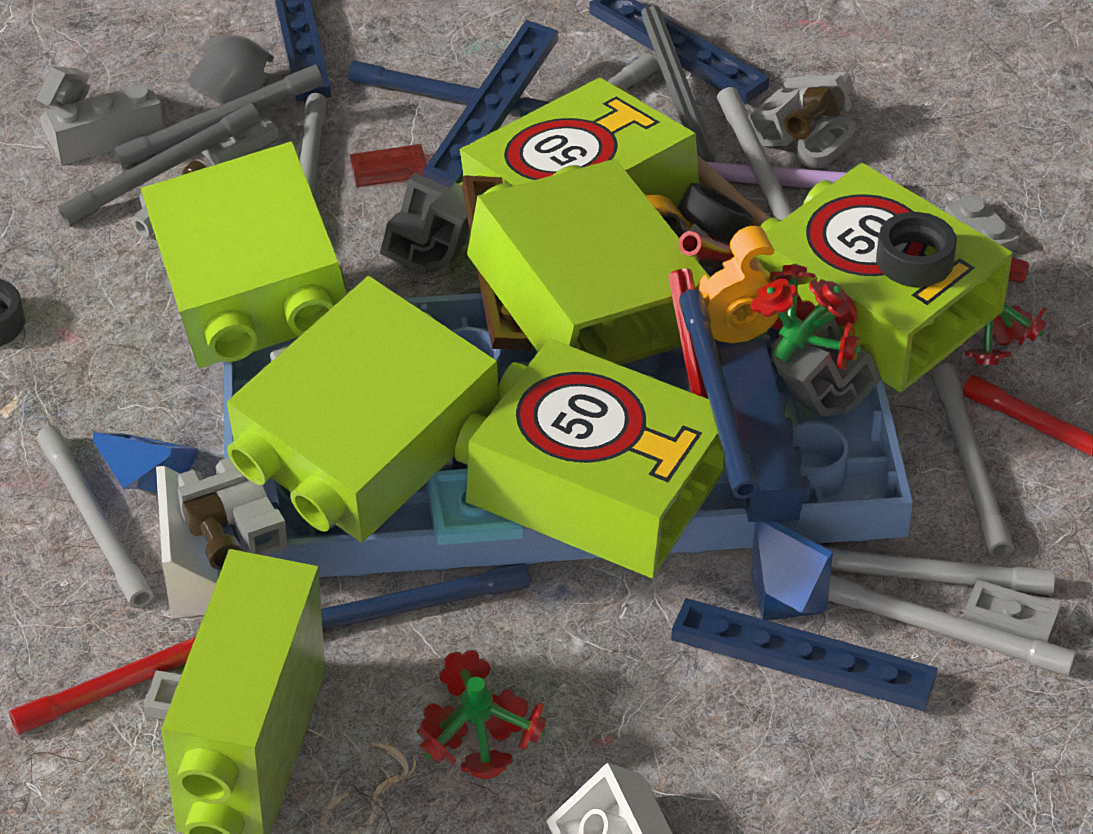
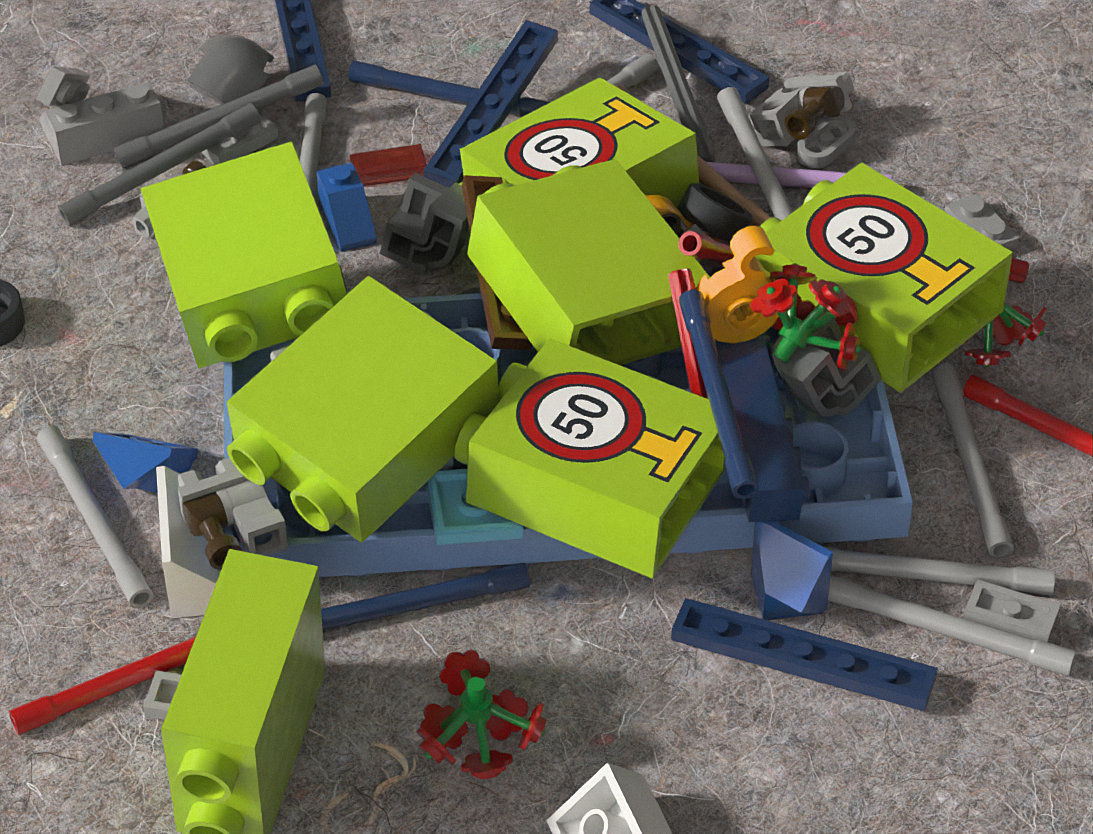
black tyre [876,212,957,287] -> none
none -> blue slope [317,163,377,252]

